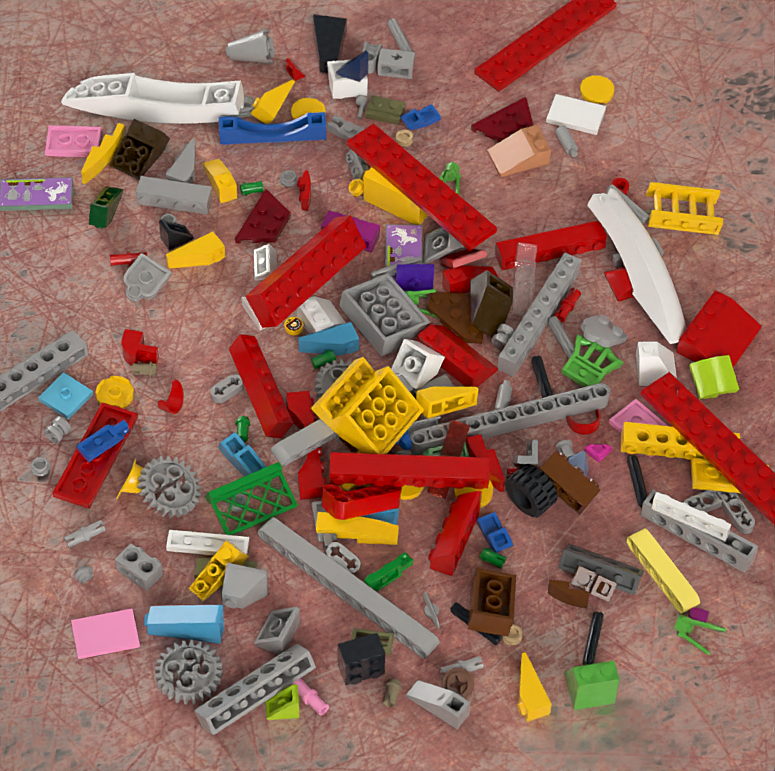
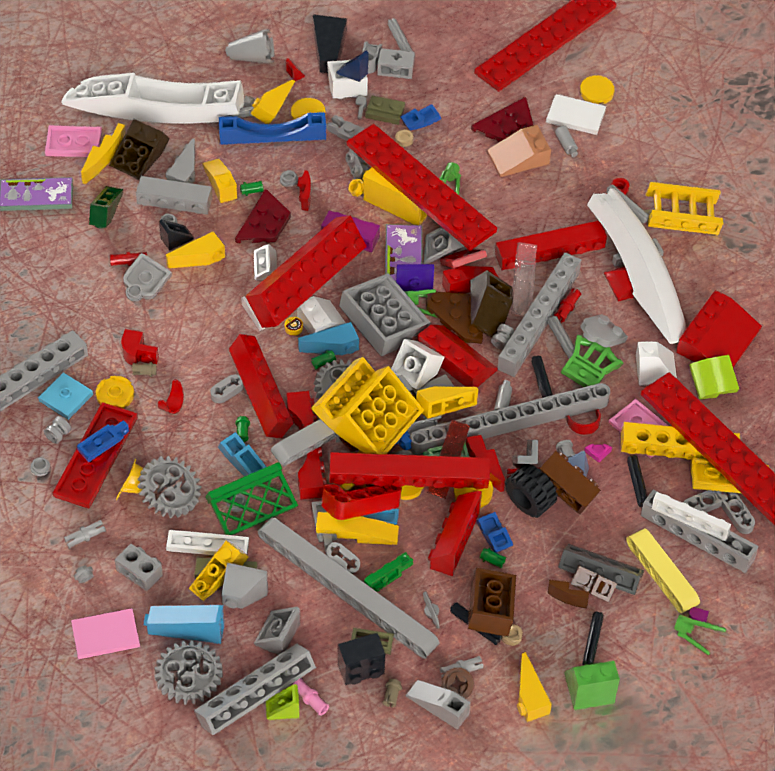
light grey axle [370,257,423,279] -> none

